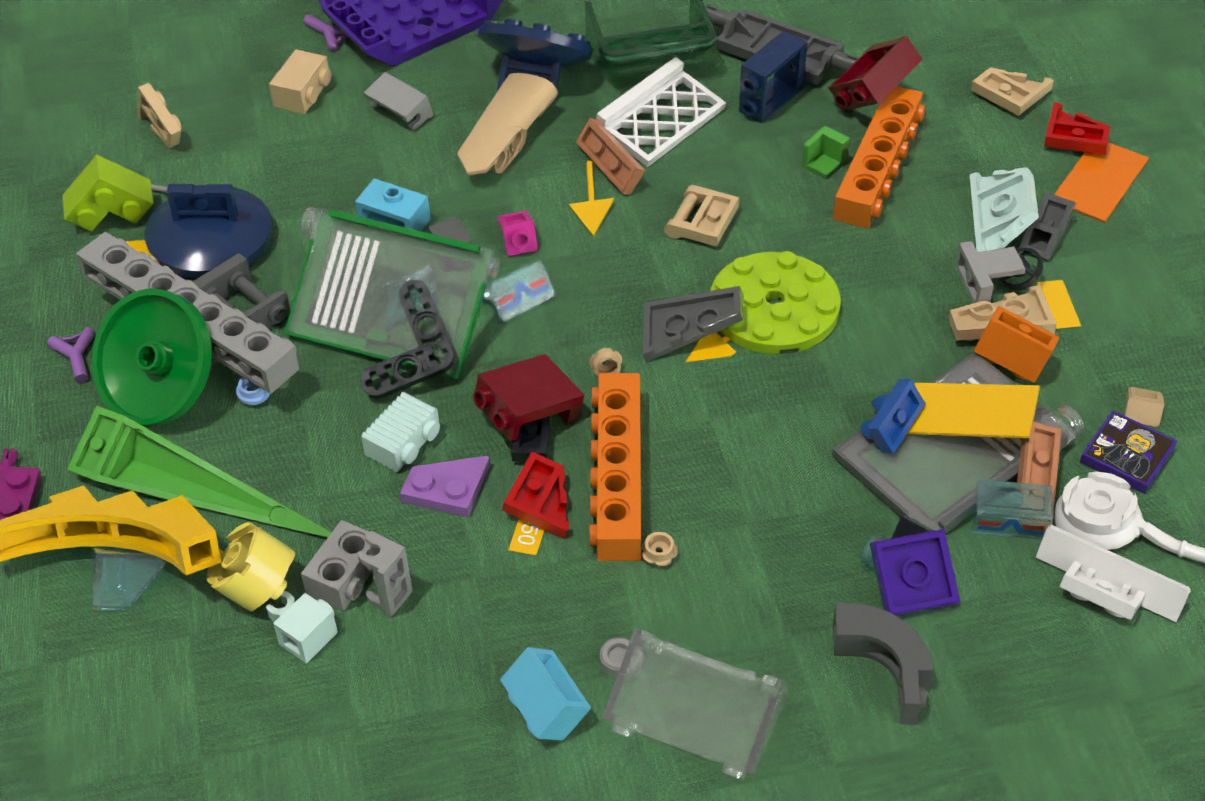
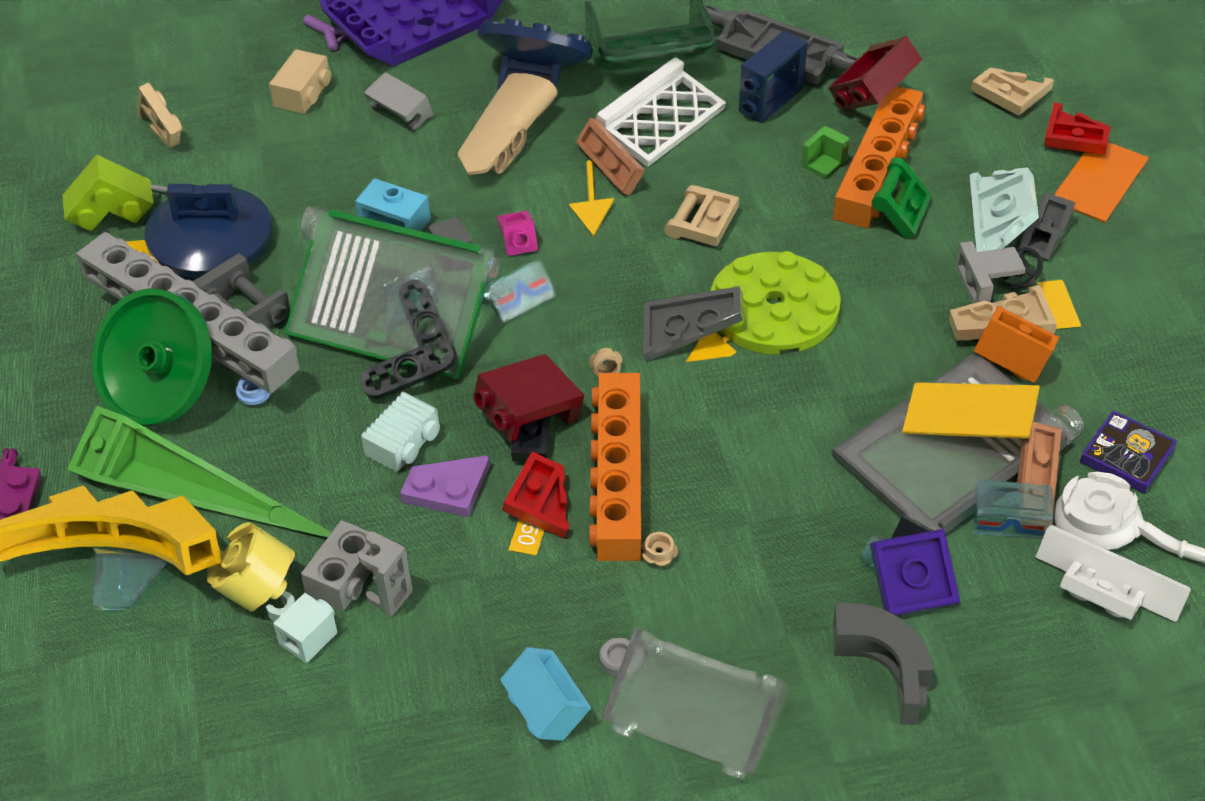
medium lavender piece [47,327,95,383] -> none
blue tile [860,379,926,454] -> none
tan slope [1124,387,1164,427] -> none
none -> green plate [871,157,932,239]

